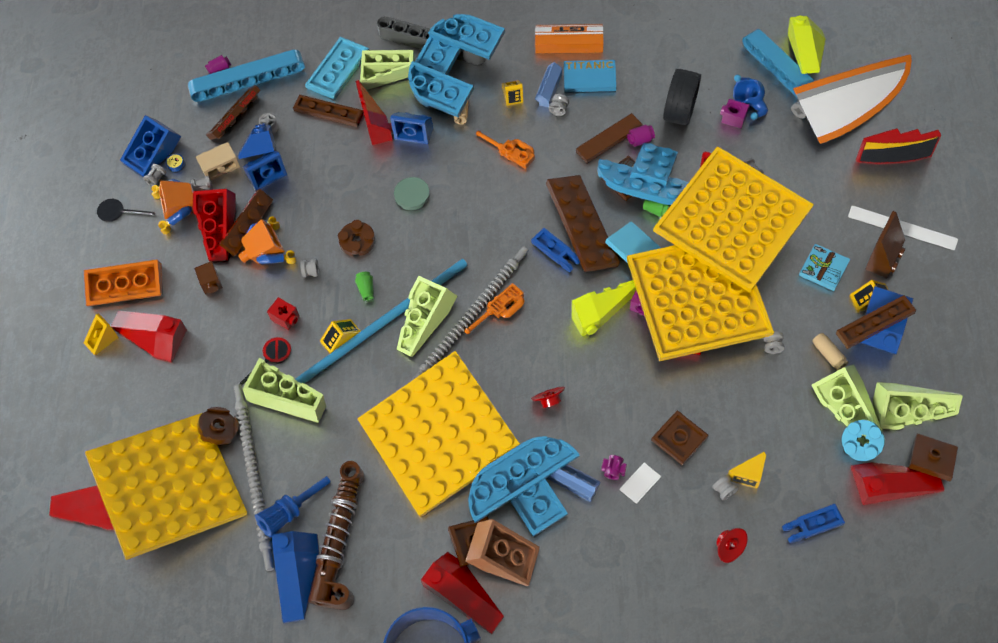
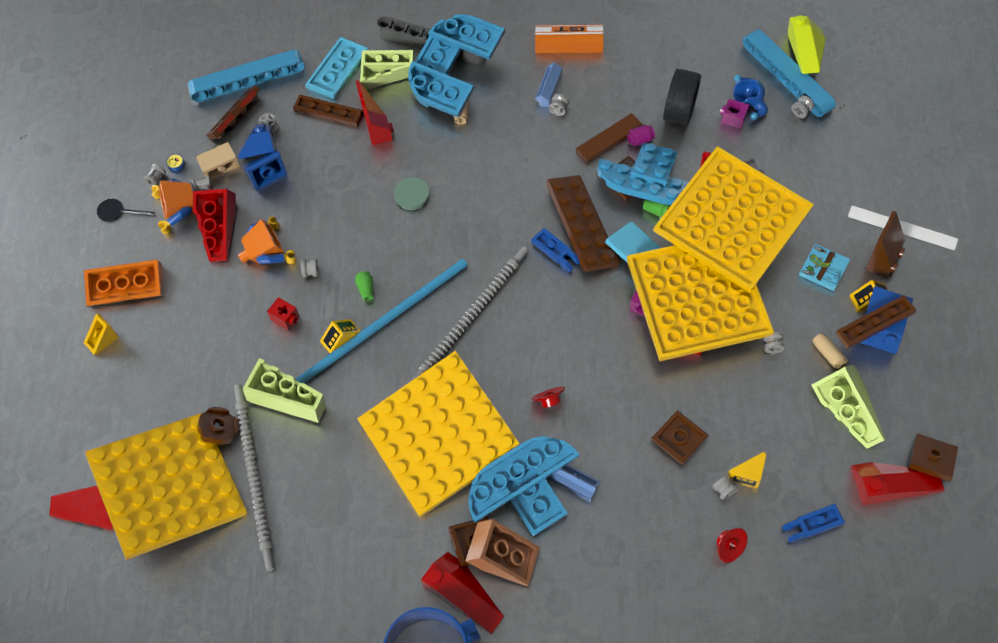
red wedge [111,311,187,363] -> none
blue slope [120,115,181,177] -> none
reddish brown brick [194,261,223,295] -> none
magenta brick [205,55,231,74] -> none
reddish brown plate [219,189,273,256] -> none
piece [240,337,291,385] -> none
blue piece [255,476,331,537] -> none
blue wedge [272,531,320,623] -> none
reddish brown piece [308,461,364,610] -> none
reddish brown plate [338,220,375,256] -> none
blue slope [390,112,433,144] -> none
yellowish green wedge [397,276,457,357] -> none
orange piece [465,283,525,334] -> none
orange piece [476,131,535,169] -> none
yellow slope [502,80,523,106] -> none
dark azure tile [564,60,616,92] -> none
neon yellow wedge [572,280,636,337] -> none
magenta gear [601,455,627,480] -> none
white sticker [619,462,661,504] -> none
sticker [793,54,912,144] -> none
medium azure plate [842,420,885,461] -> none
slope [856,128,941,164] -> none
yellowish green wedge [873,382,963,430] -> none

